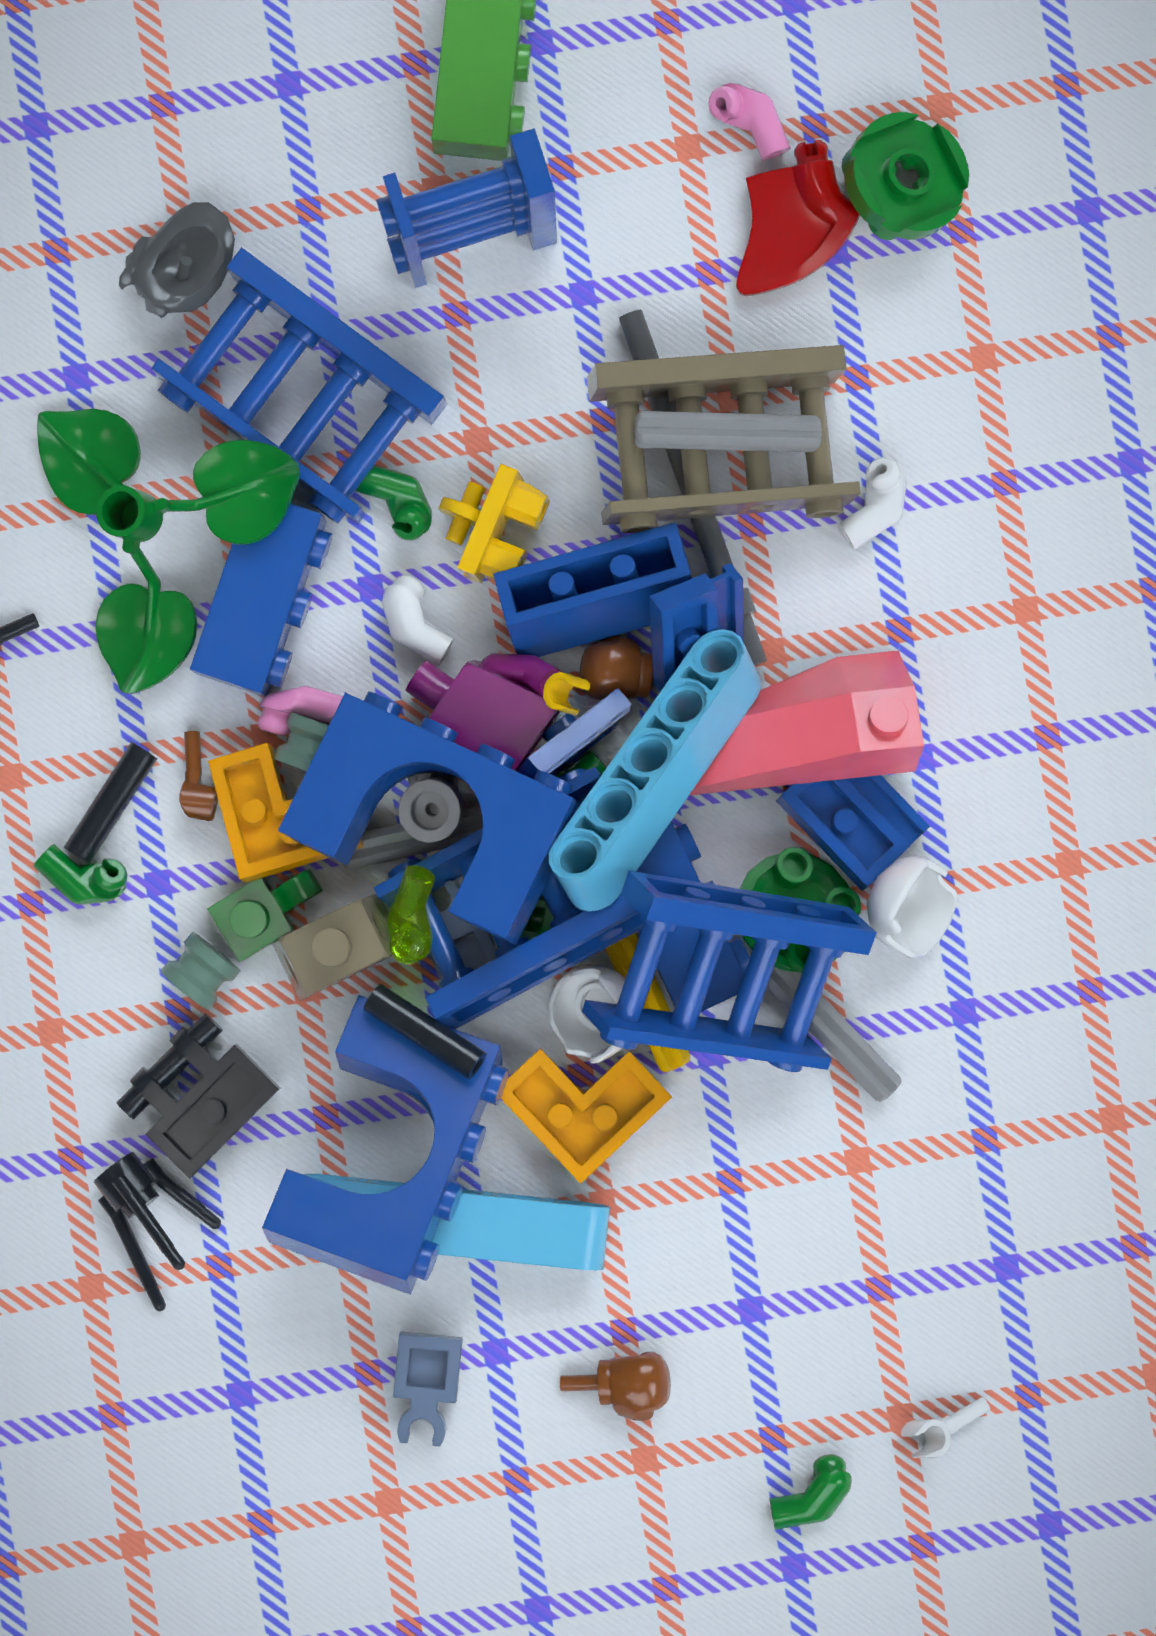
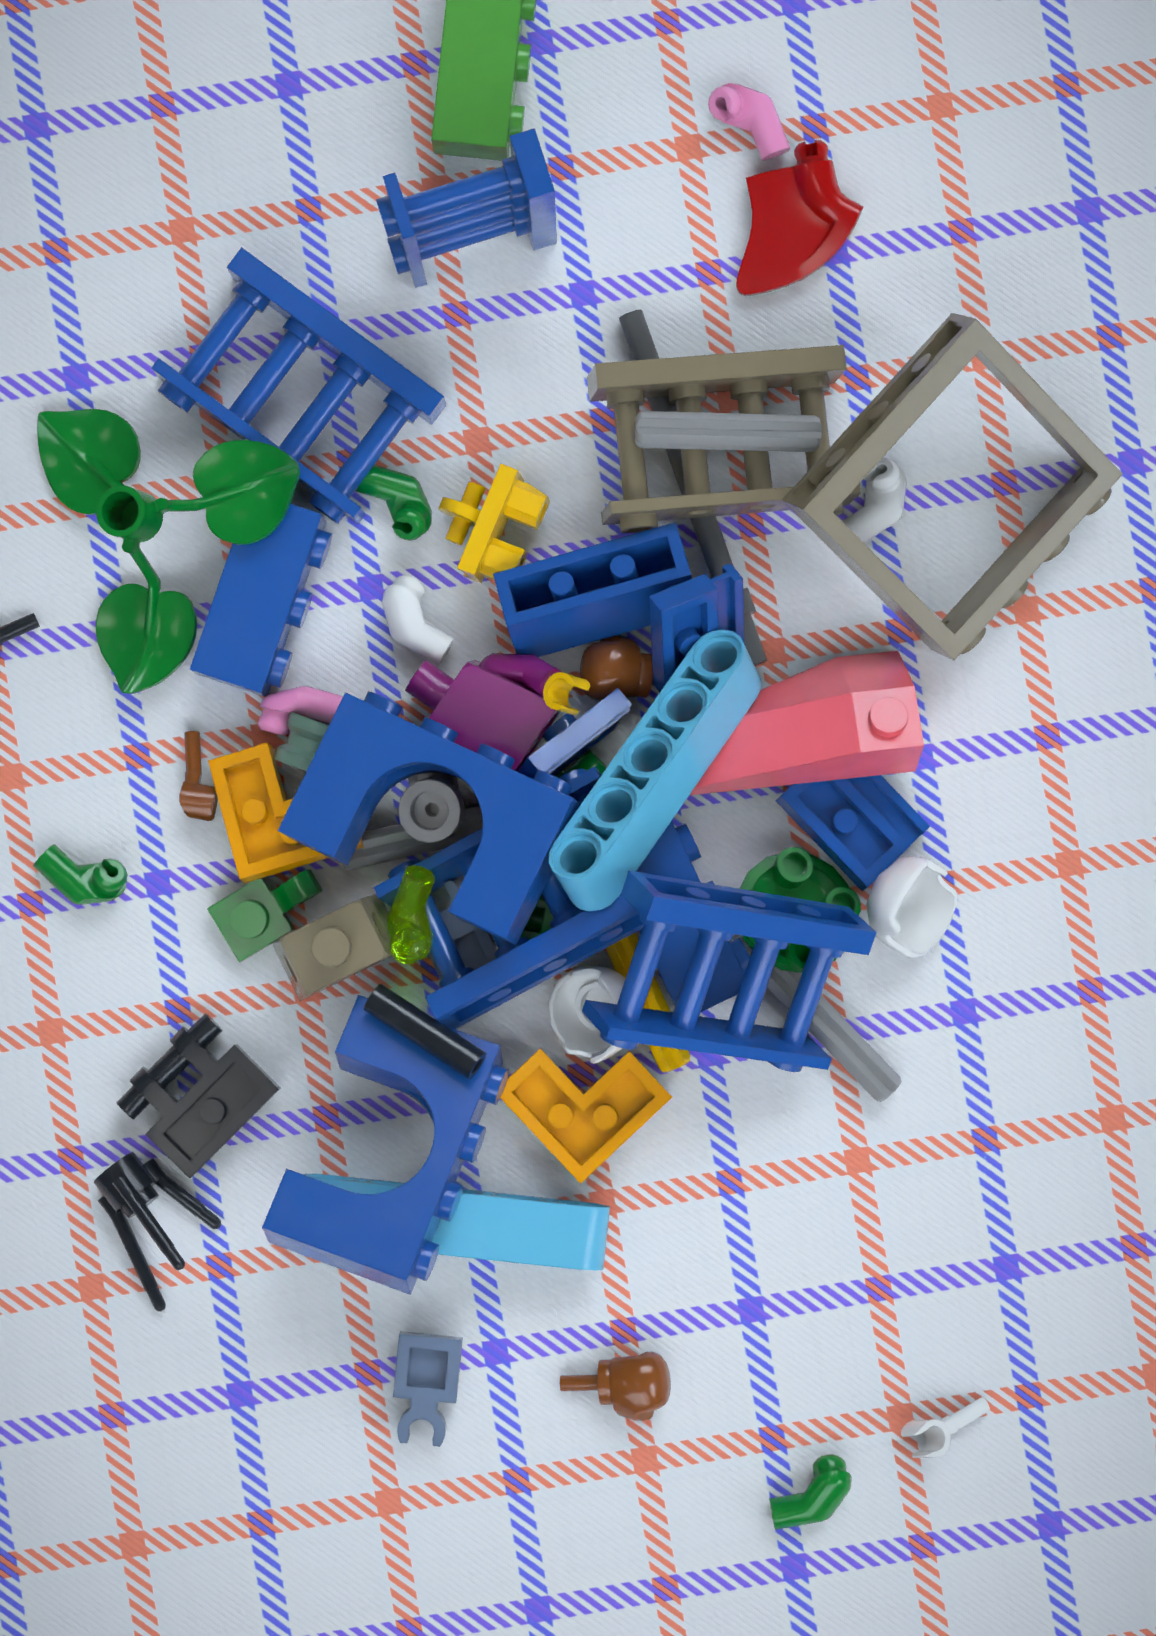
black piece [64,742,158,864] -> none
dark grey hat [119,202,235,318] -> none
sand green wheel [160,932,241,1010] -> none
green plate [841,112,969,240] -> none
none -> dark tan window [782,313,1123,661]

